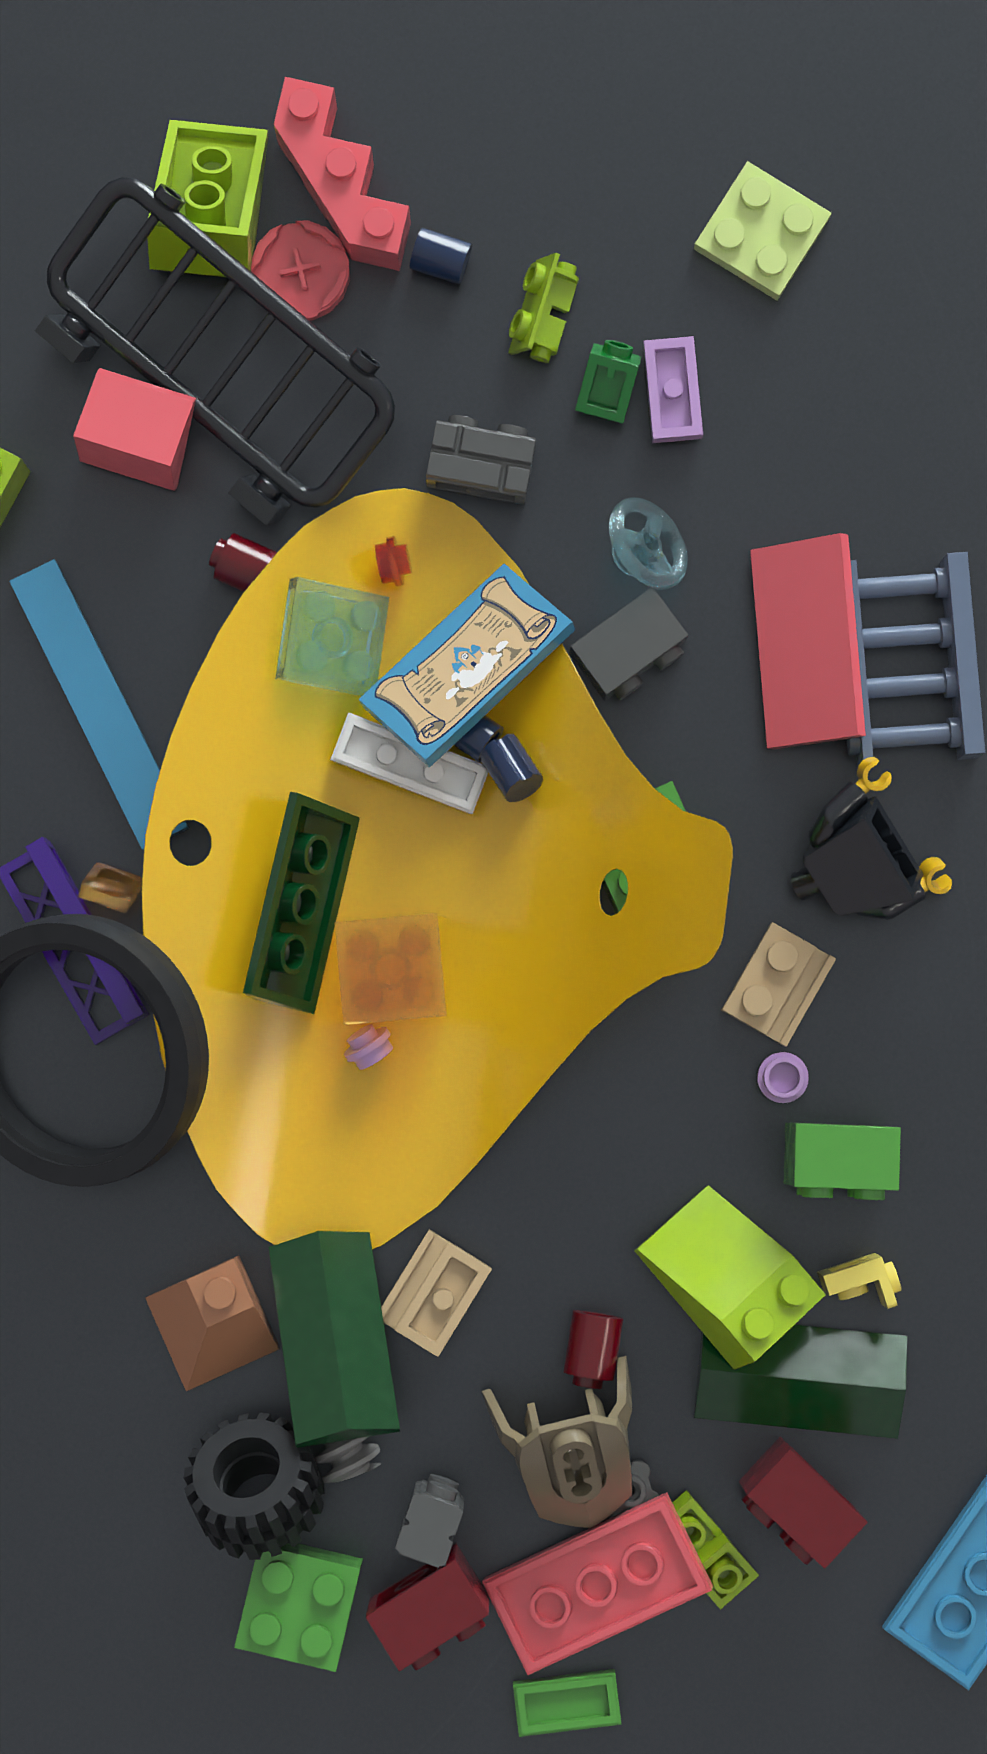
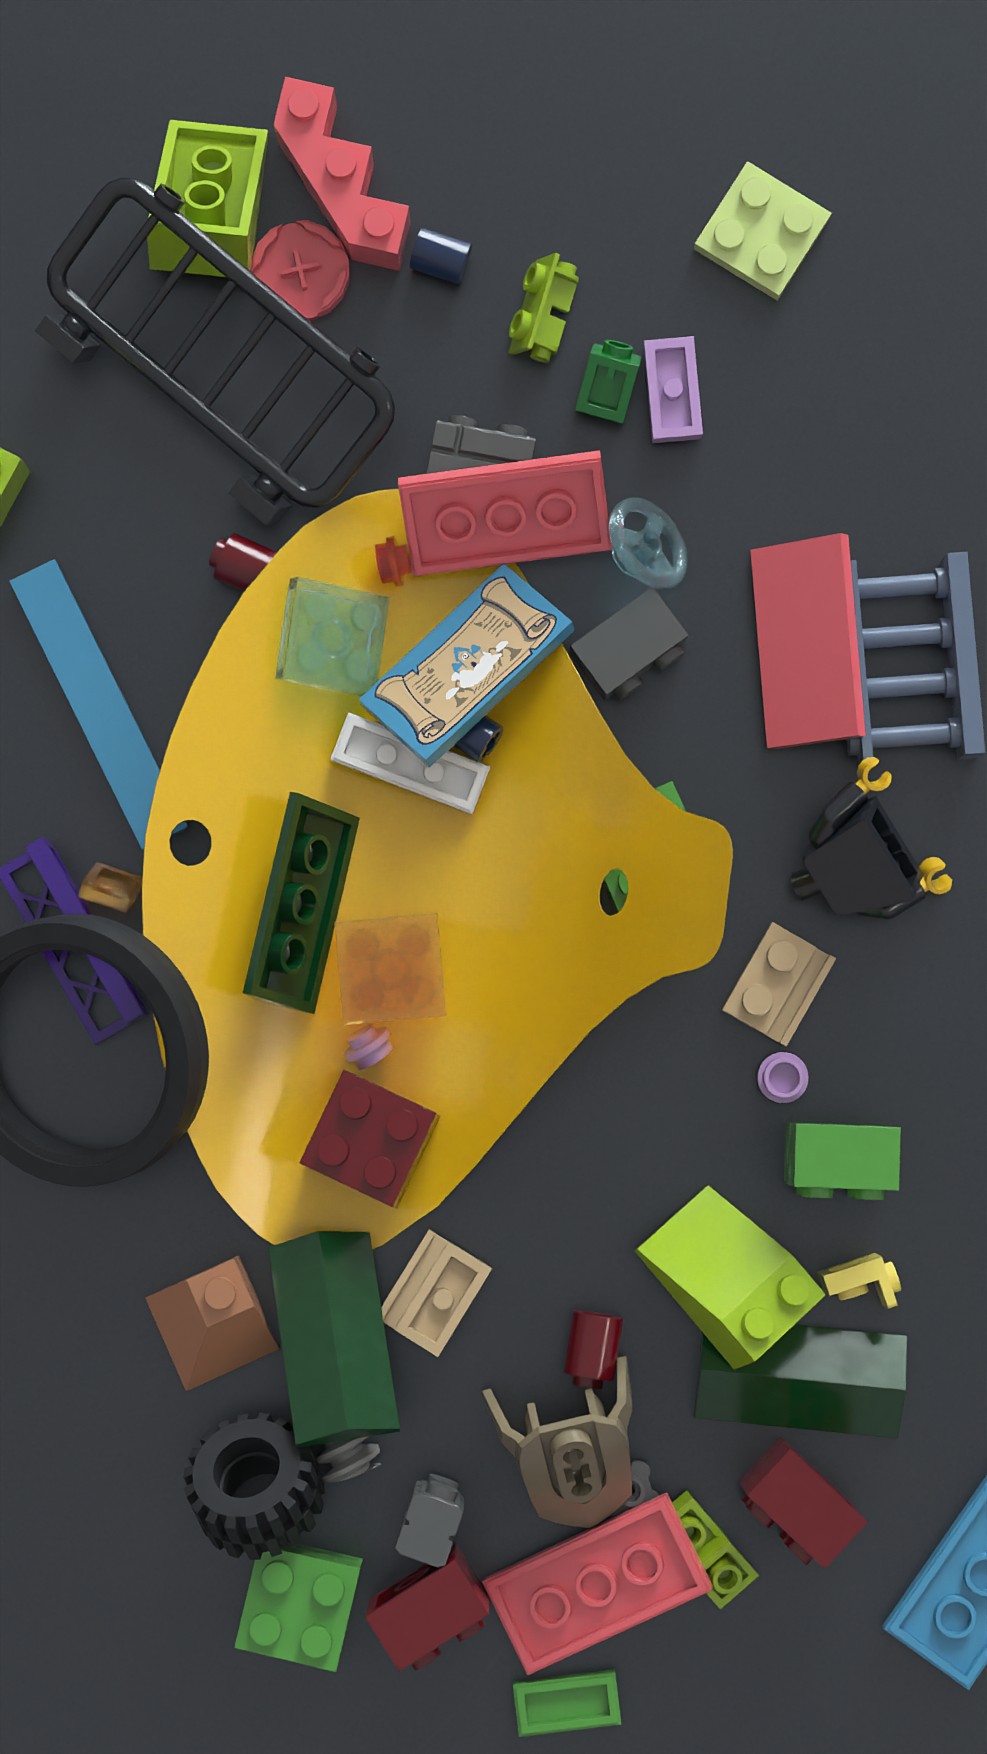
coral slope [73,368,196,491] -> none
dark blue piece [480,734,543,802] -> none
none -> dark red brick [299,1069,440,1209]
none -> coral tile [398,450,612,577]

